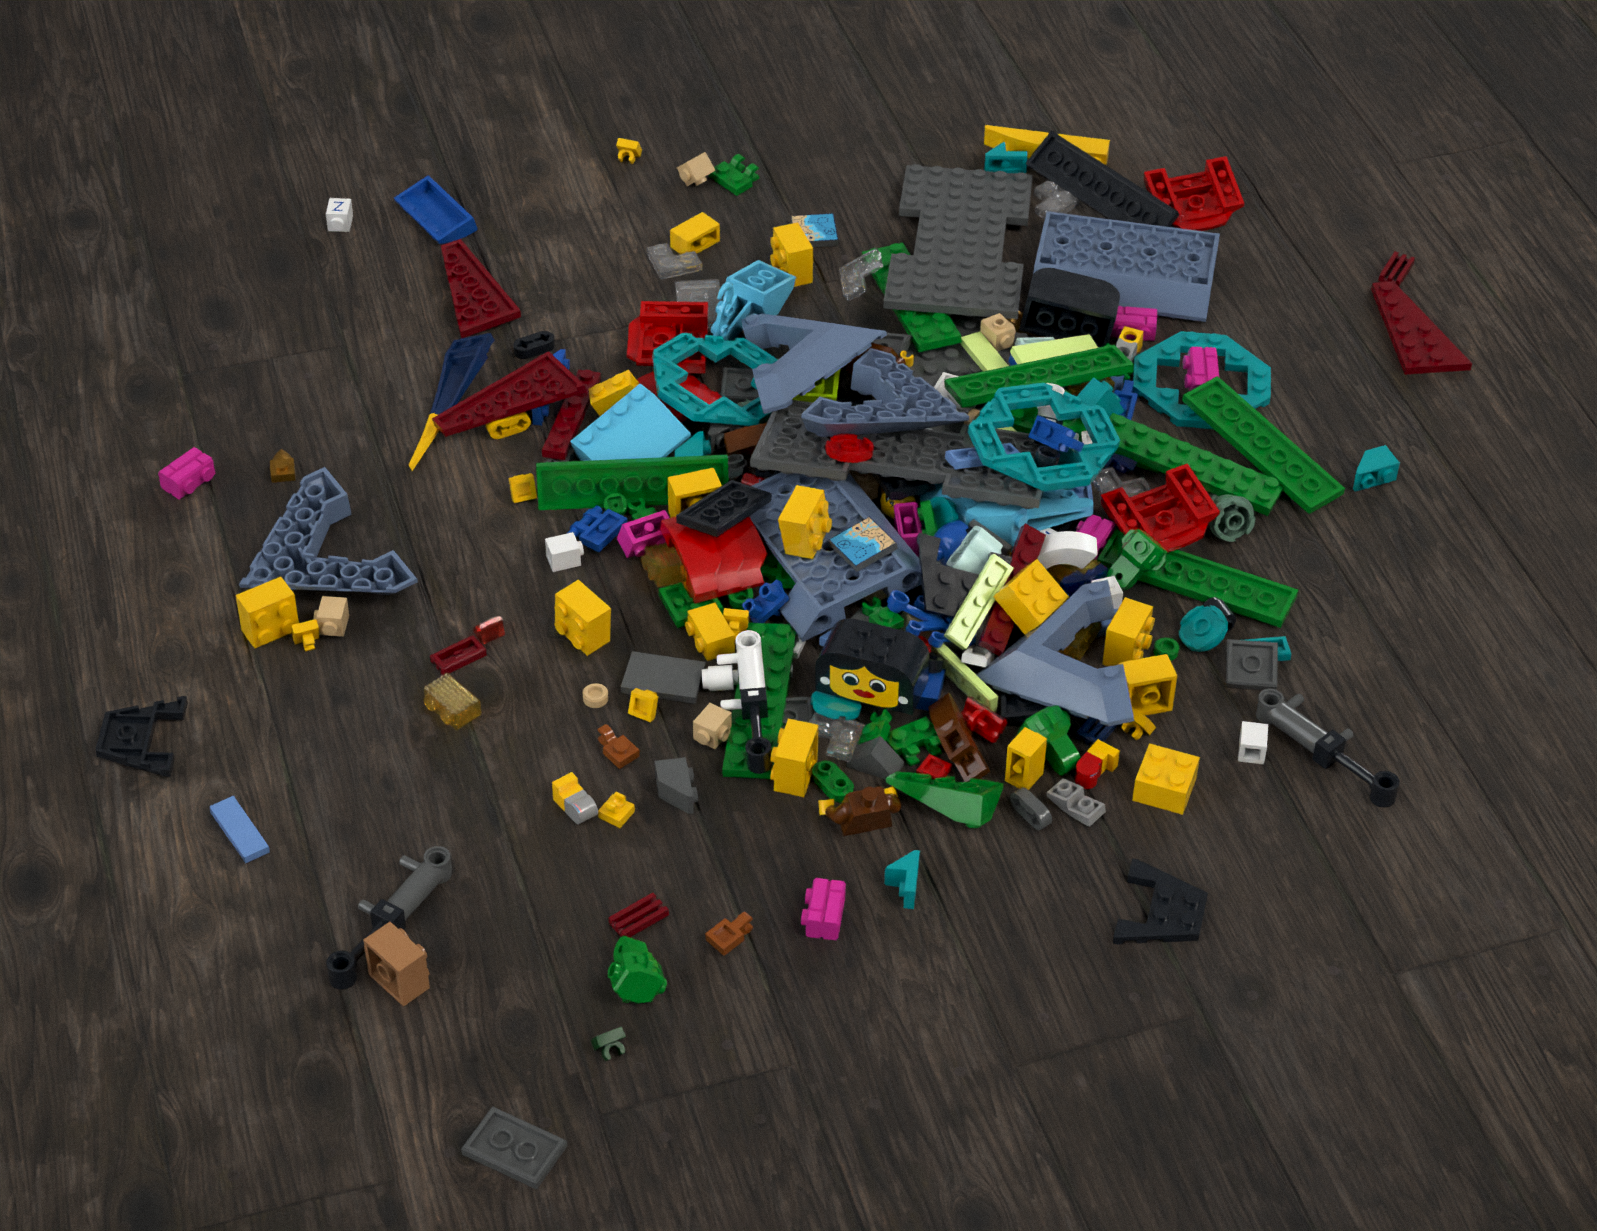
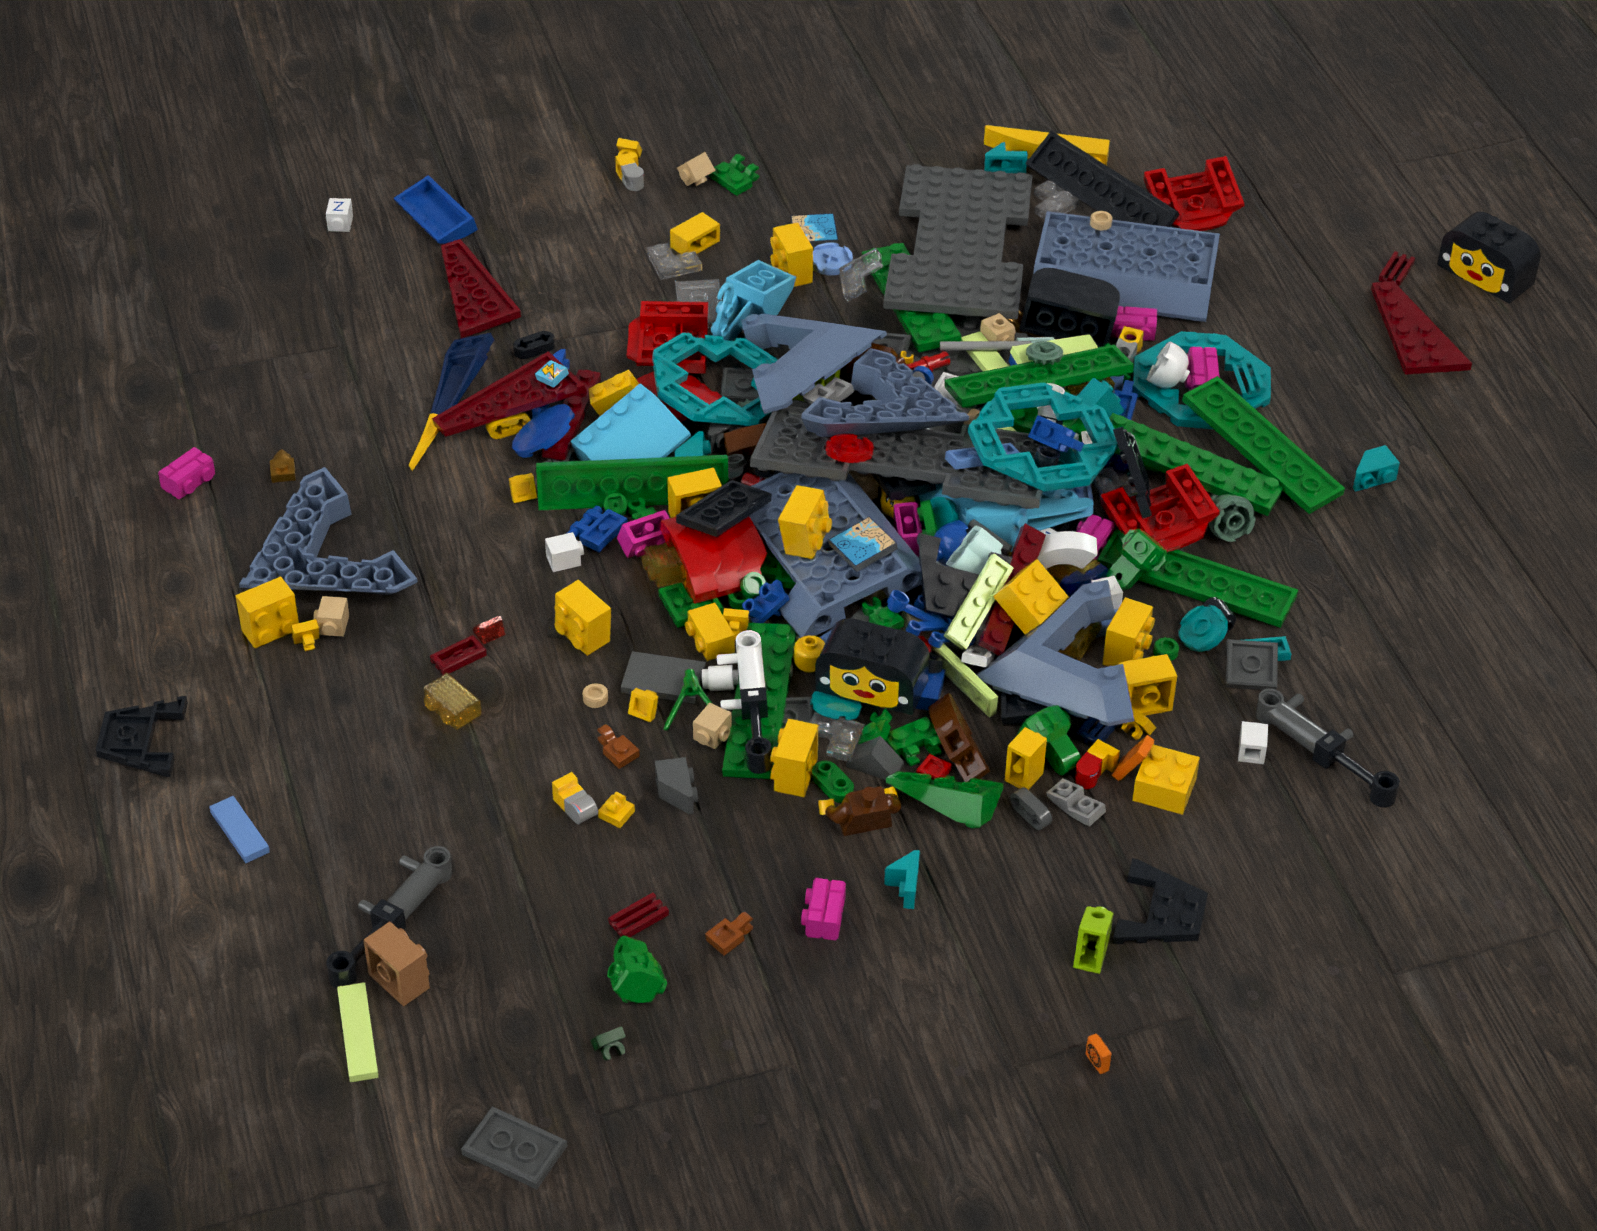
red hips [961,697,1007,743] -> none
none -> yellowish green tile [337,983,379,1082]
none -> blue tile [512,404,575,458]
none -> medium azure tile [535,360,569,388]
none -> light grey leg [615,152,644,191]
none -> green plant [663,669,713,731]
none -> tile [740,572,766,598]
none -> yellow head [794,635,825,673]
none -> light grey slope [803,377,854,404]
none -> light blue tile [813,242,853,275]
none -> red pin [905,351,950,372]
none -> blue tile [912,366,934,385]
none -> light grey bar [940,341,1031,351]
none -> sand green gear [1026,341,1063,365]
none -> lime torso [1073,906,1113,974]
none -> orange tile [1086,1034,1112,1075]
none -> tan tile [1090,211,1112,230]
none -> orange tile [1111,735,1154,781]
none -> black wing [1113,426,1152,518]
none -> white cylinder [1147,342,1190,388]
none -> teal tile [1232,357,1266,399]
none -> black brick [1437,211,1541,304]

